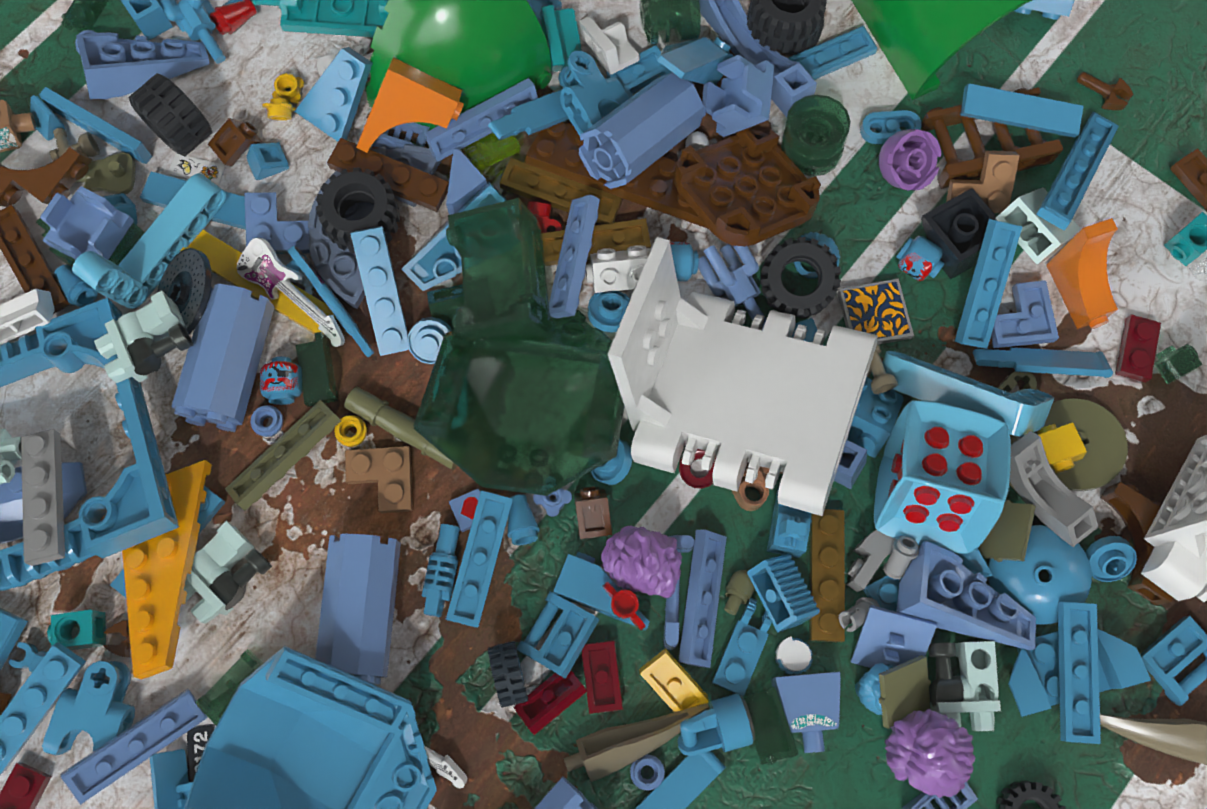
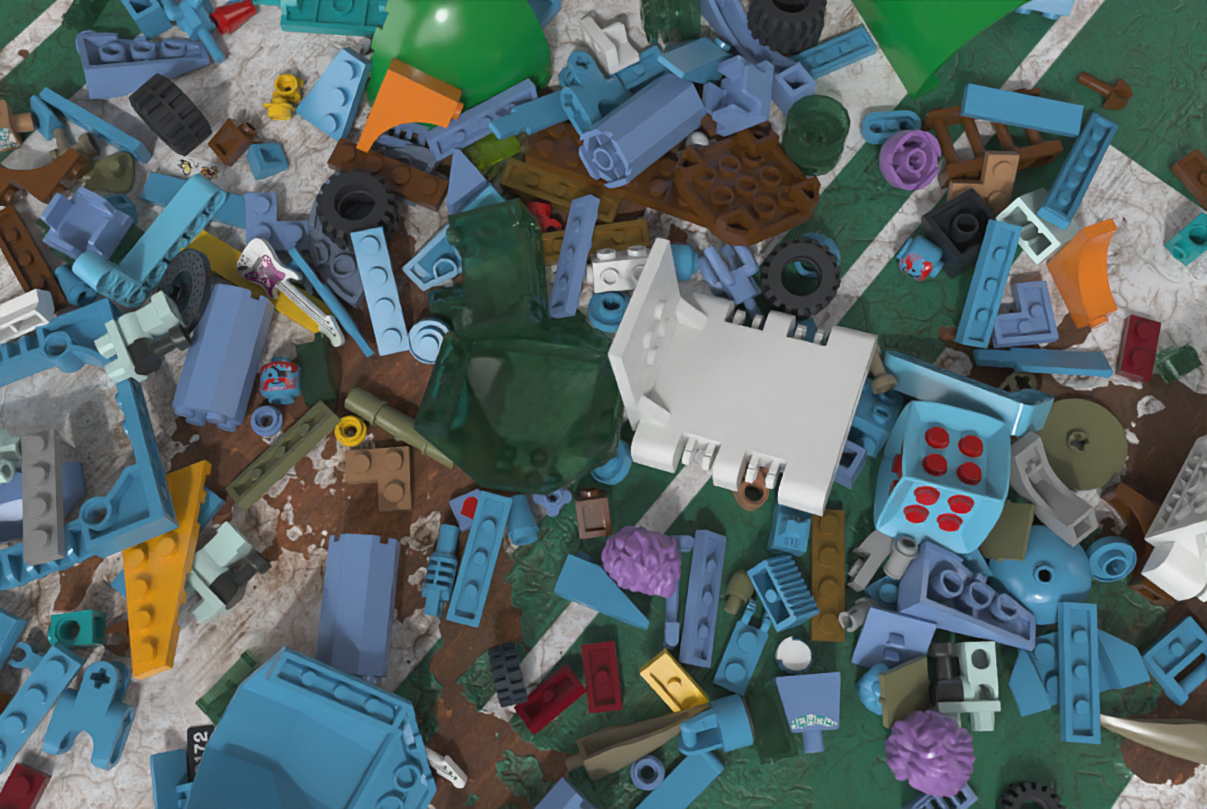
medium blue tile [60,688,208,805] -> none
dark azure plate [516,591,599,679] -> none
teal panel [540,5,582,72] -> none
red piece [602,581,646,630] -> none
dark red piece [679,449,717,489] -> none
tile [837,279,914,345] -> none
yellow brick [1037,422,1087,473] -> none

